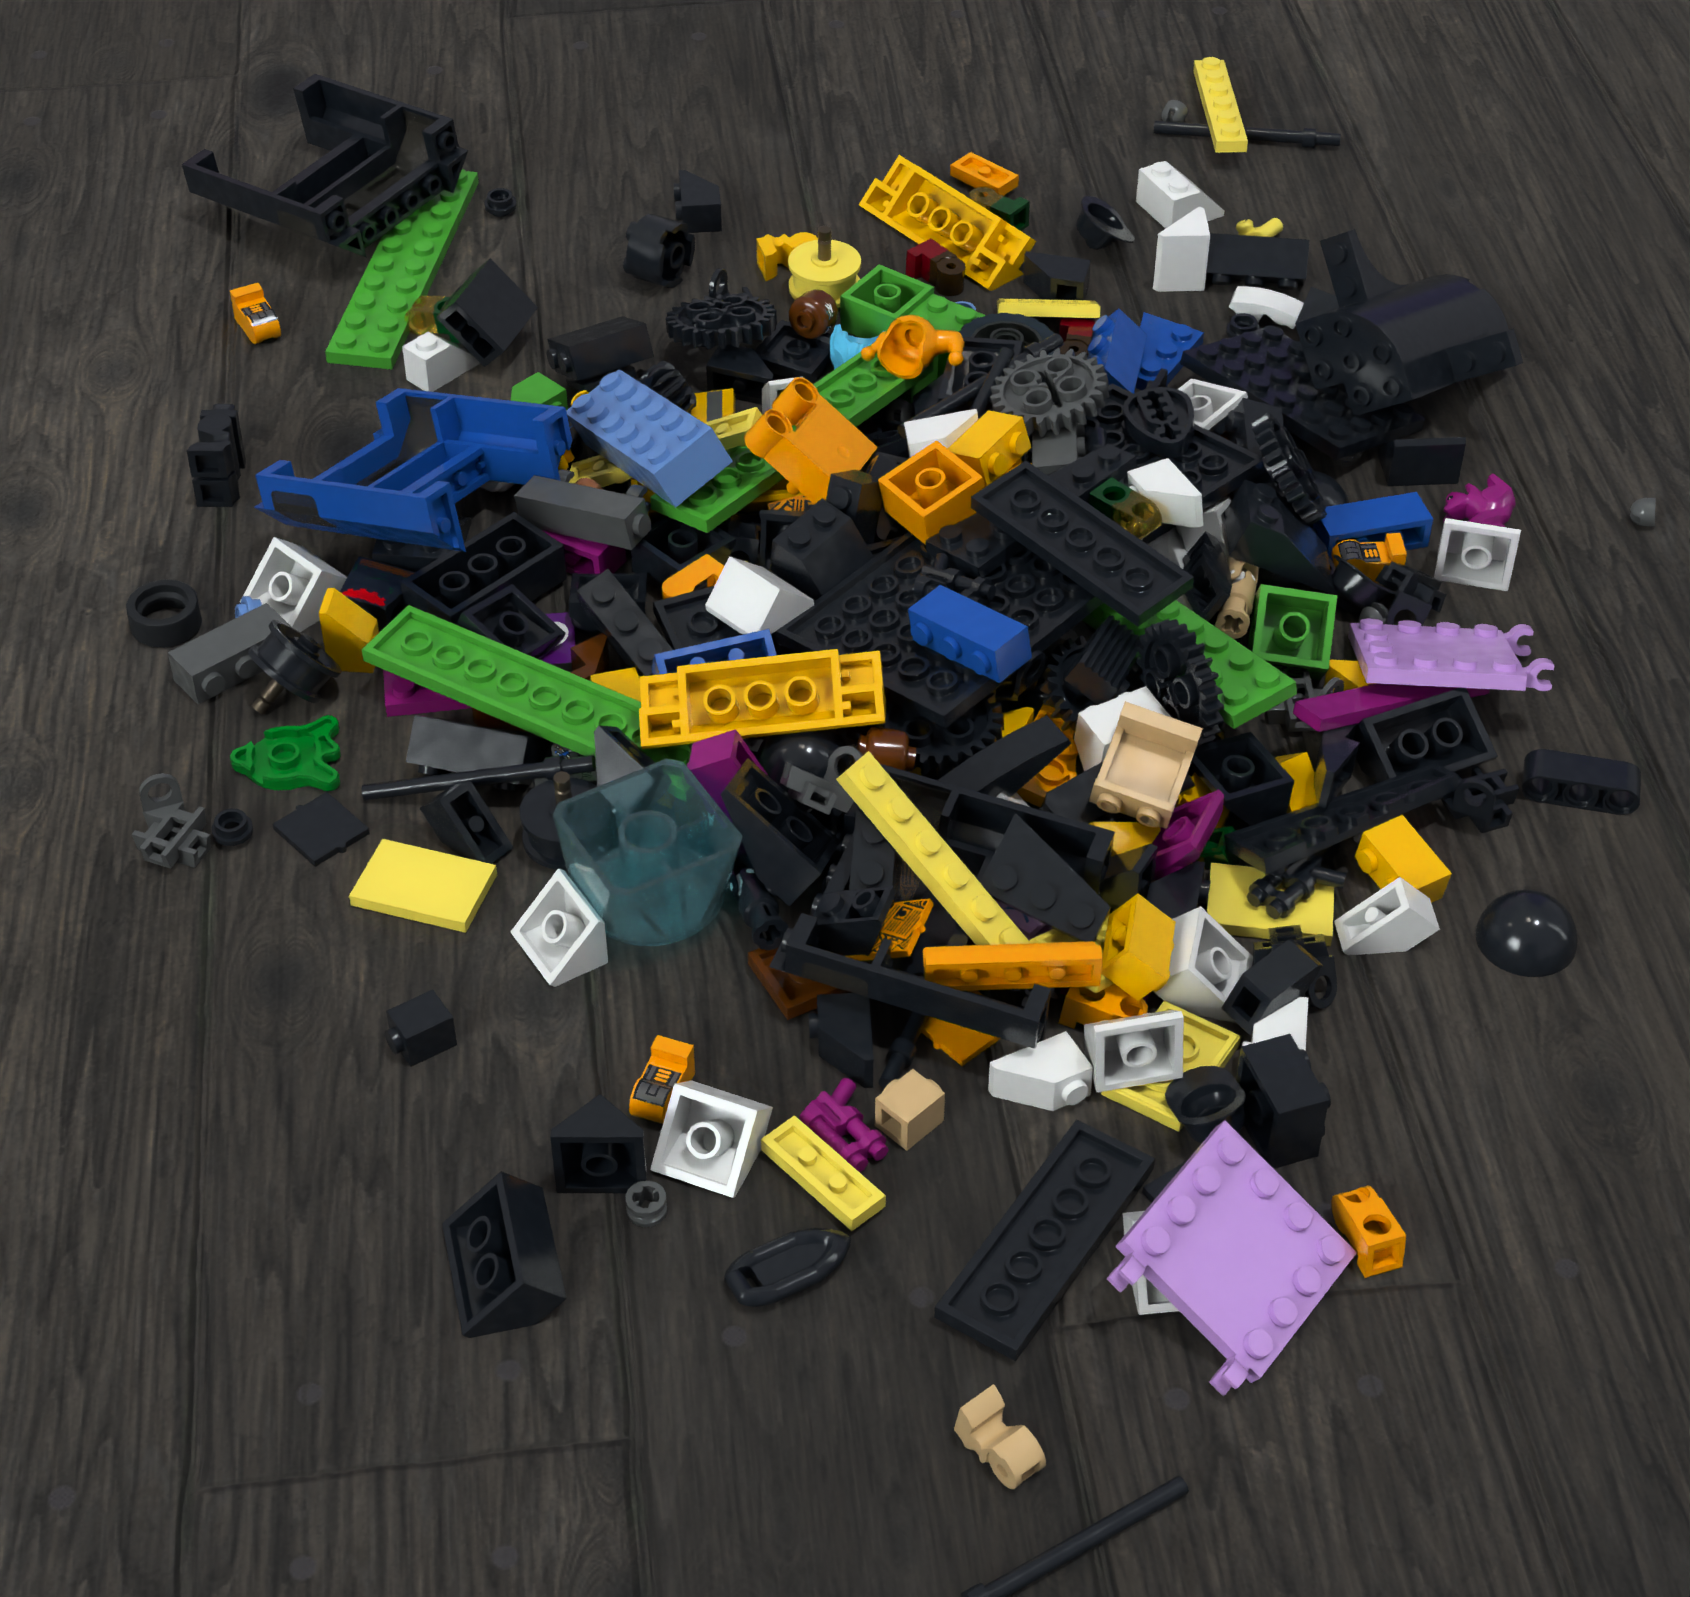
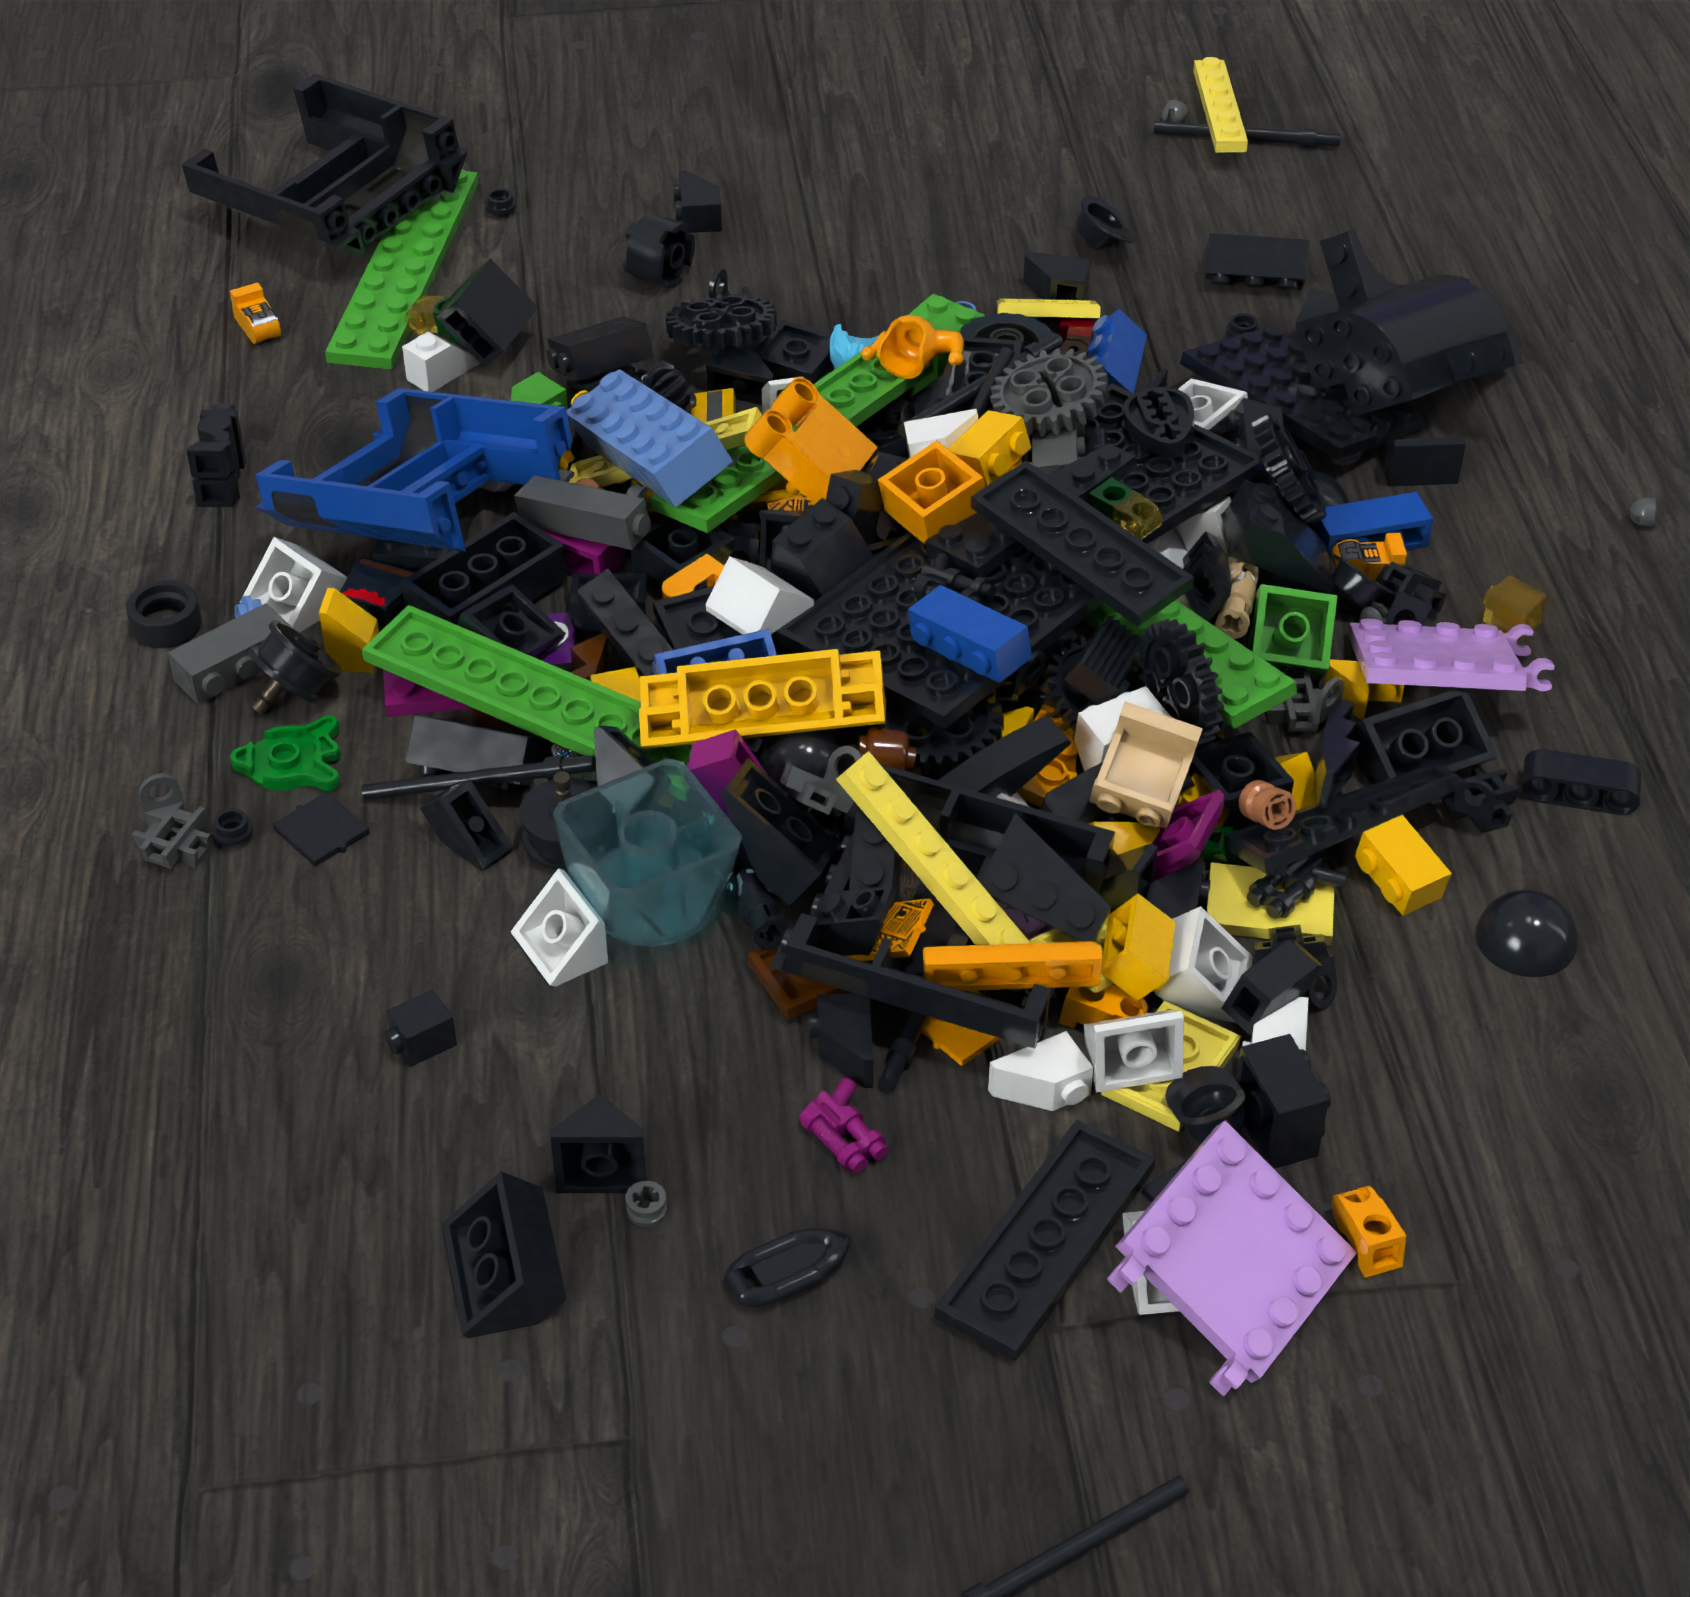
light yellow tile [349,839,497,933] -> none
light orange leg [629,1035,695,1124] -> none
white slope [650,1080,773,1198] -> none
yellow leg [756,232,818,281] -> none
light yellow plate [761,1115,886,1231] -> none
light yellow wheel [788,226,861,308] -> none
reddish brown head [789,289,838,339] -> none
bright green brick [840,264,934,338] -> none
yellow slope [859,155,1037,291] -> none
tan brick [875,1069,945,1151] -> none
leg [905,239,966,296] -> none
light orange plate [950,152,1019,199] -> none
tan leg [954,1384,1046,1489] -> none
dark green leg [969,187,1030,231] -> none
white slope [1127,458,1204,528] -> none
blue wing [1135,312,1204,390] -> none
white slope [1136,161,1225,229] -> none
white slope [1153,206,1210,292] -> none
white slope [1229,286,1304,329] -> none
light yellow arm [1236,218,1283,237] -> none
magenta tile [1293,684,1490,732] -> none
white slope [1334,877,1440,955] -> none
white slope [1434,518,1521,591] -> none
magenta animal [1443,474,1516,527] -> none
none -> nougat wheel [1239,780,1296,830]
none -> clear yellow brick [1483,575,1548,641]

